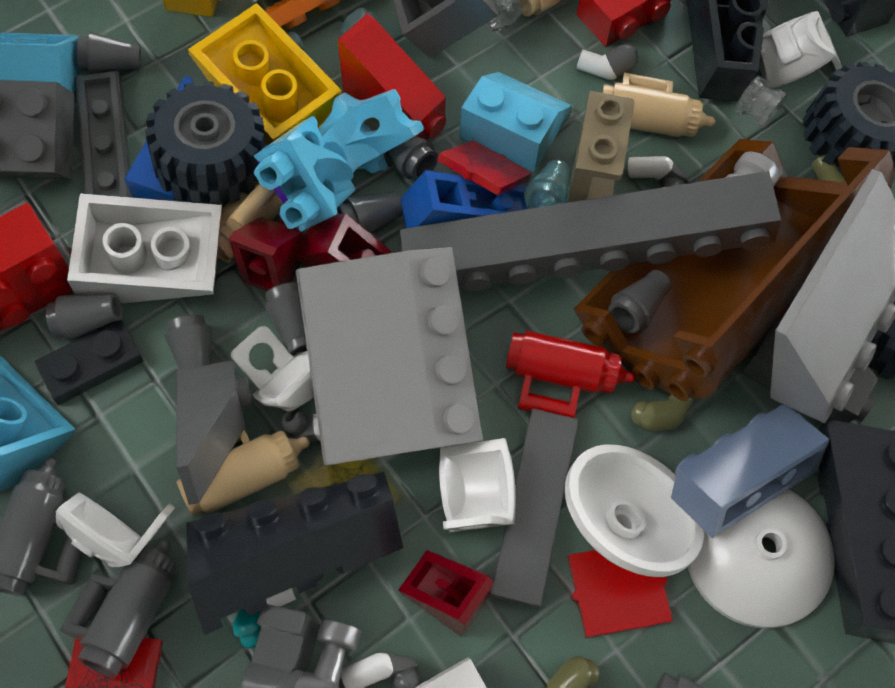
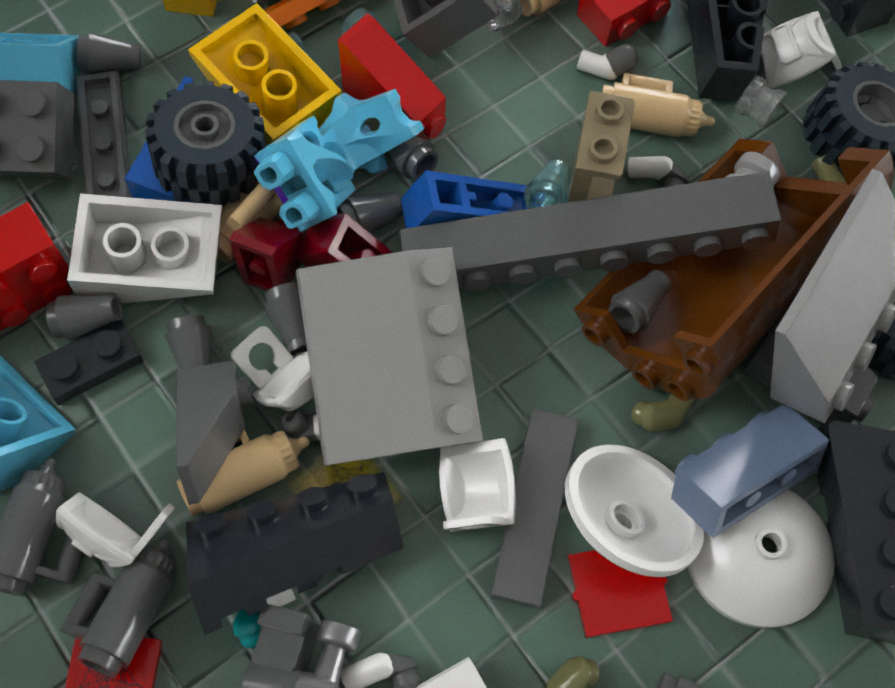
dark red slope [398,550,494,637] -> none
red piece [437,140,532,195] -> none
medium azure slope [460,72,573,172] -> none
red piece [505,330,636,418] -> none

